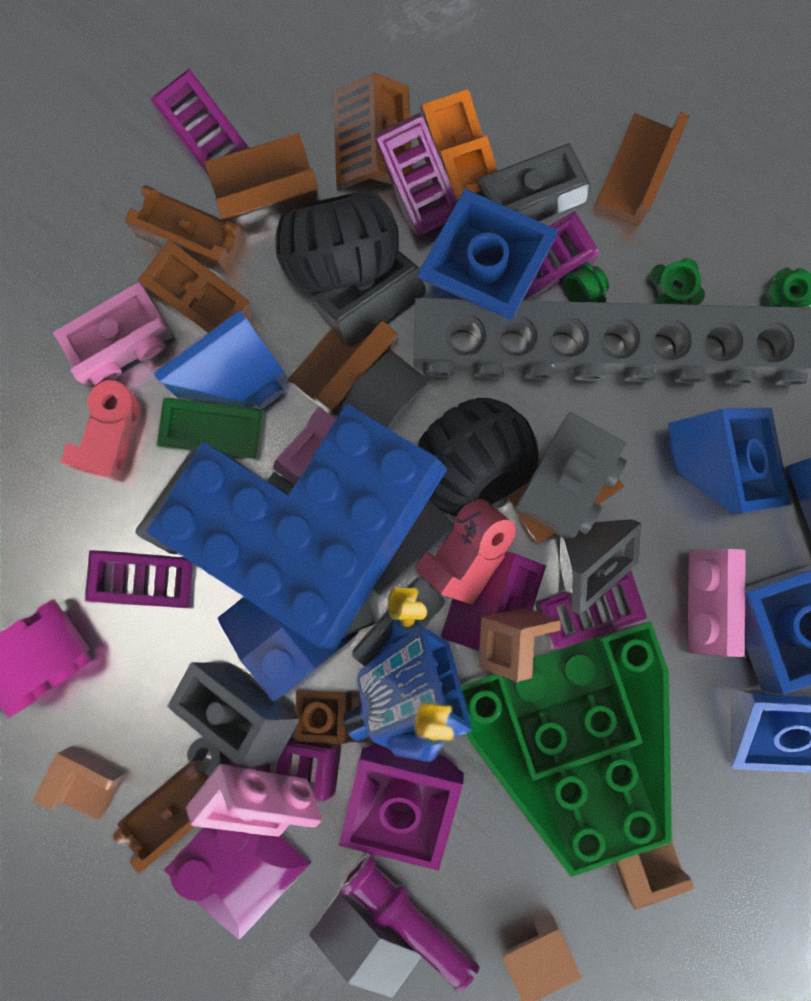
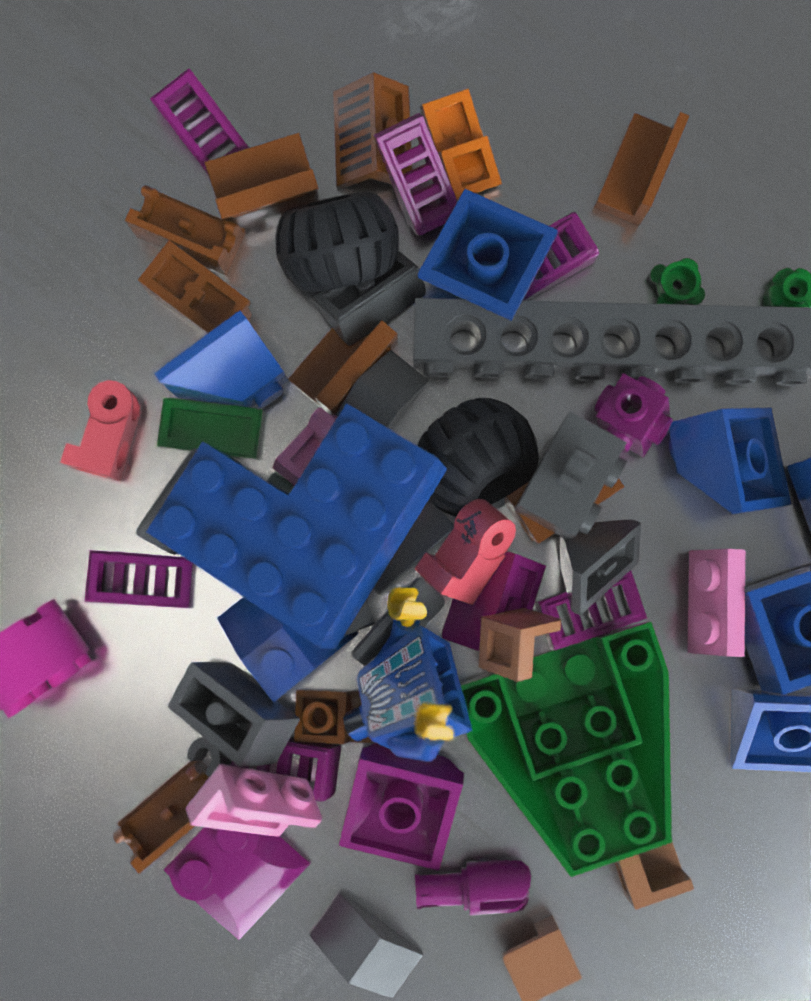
nougat panel [32,746,125,820] -> none
bright pink bracket [52,282,174,387] -> none
magenta pin [339,854,480,993] -> none
dark grey slope [478,143,590,221] -> none
green plate [563,262,609,303] -> none
none -> magenta arm [415,860,531,916]
none -> magenta brick [594,373,673,458]

